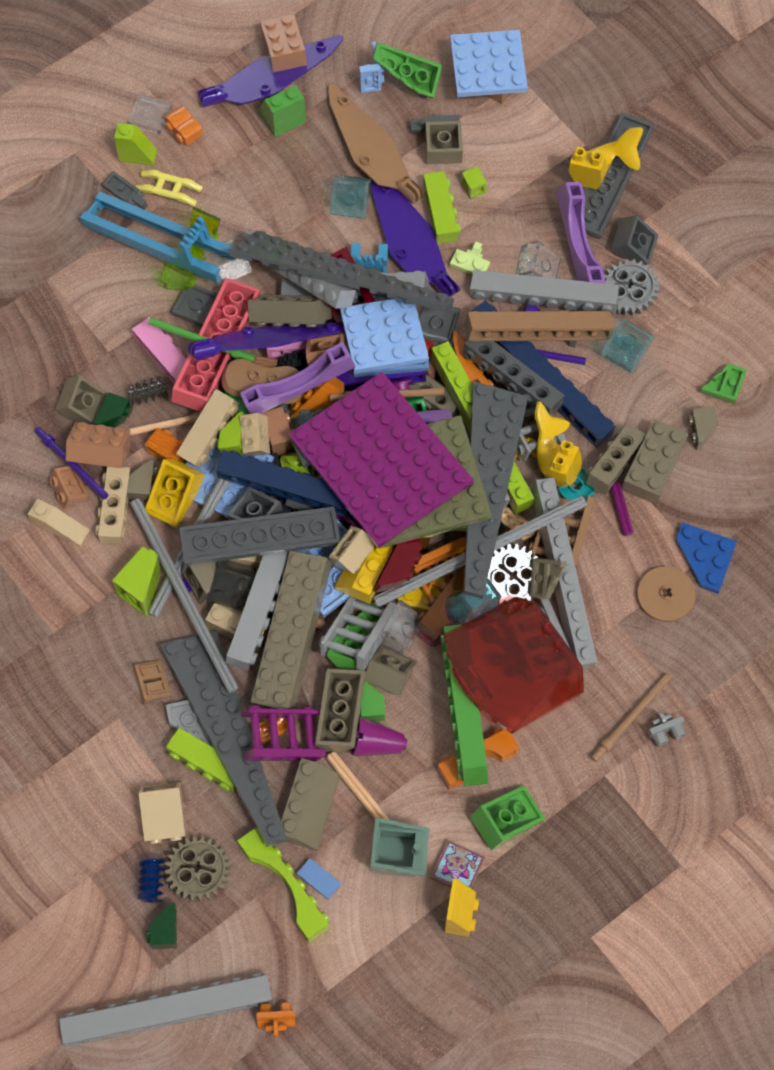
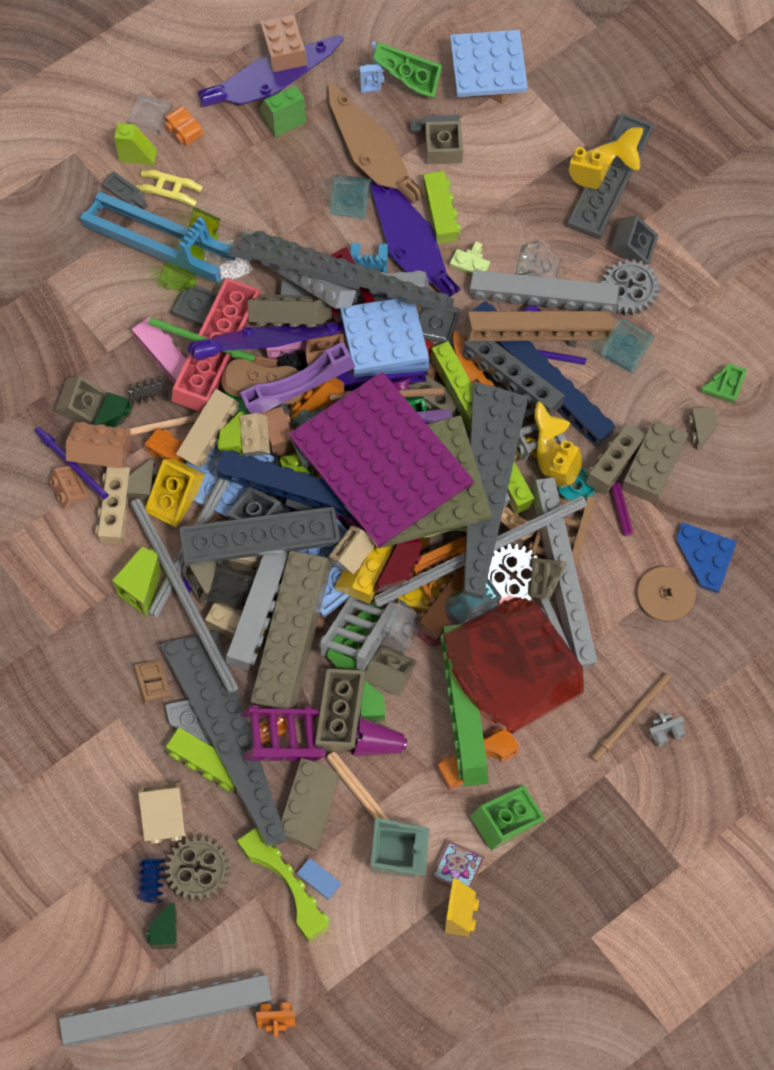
tan slope [28,499,90,547] -> none
lime brick [461,167,487,199] -> none
medium lavender arch [556,182,606,283] -> none

